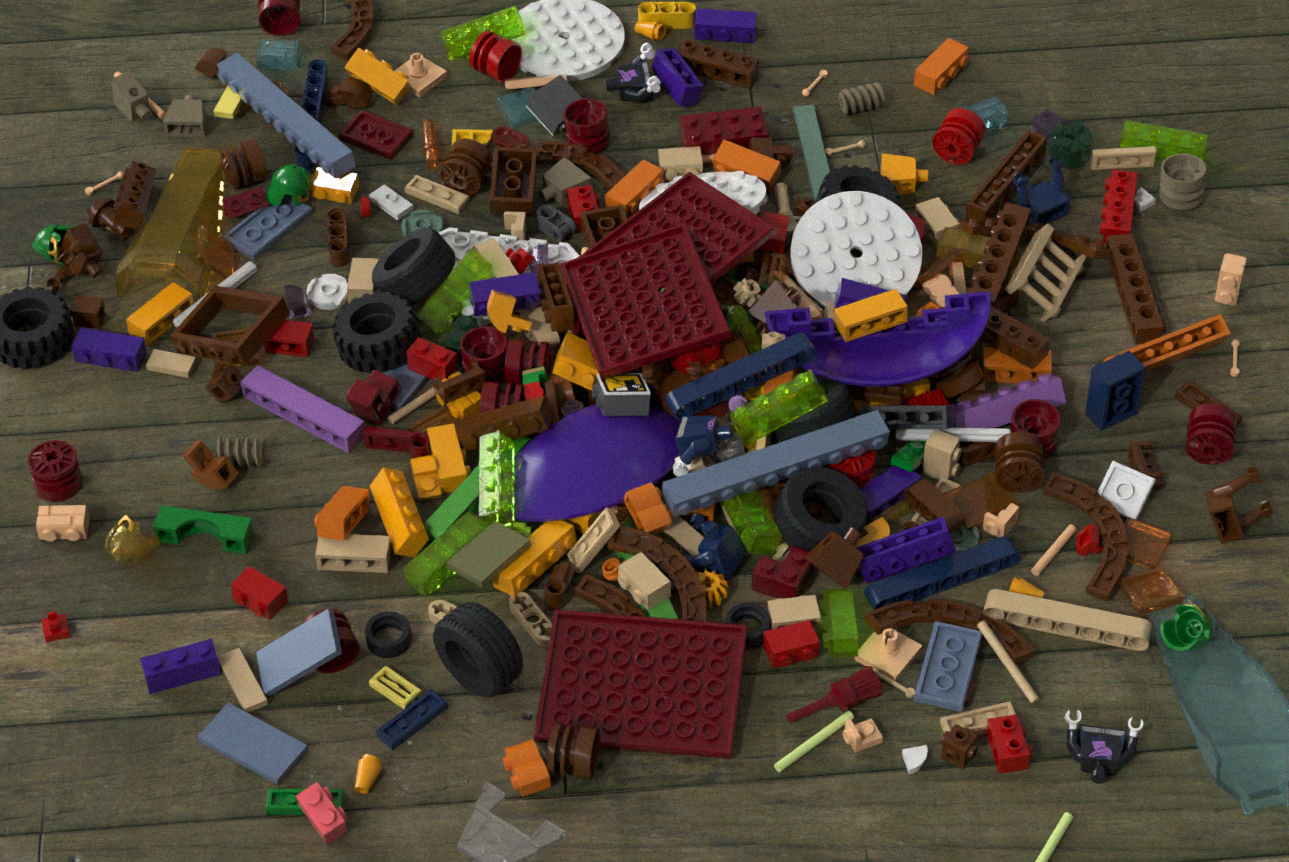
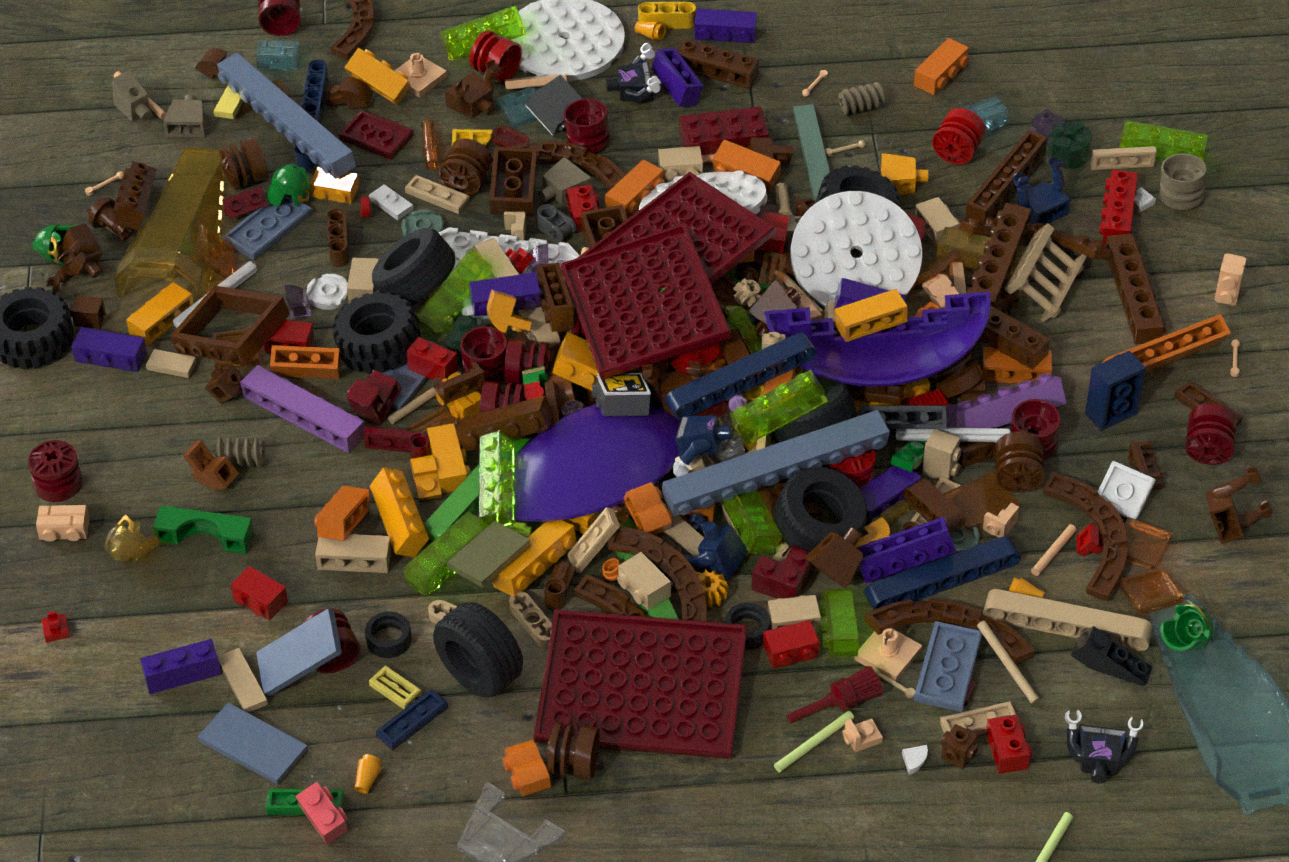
none -> orange brick [270,345,341,379]
none -> reddish brown torso [445,60,501,118]
none -> black slope [1071,626,1152,686]

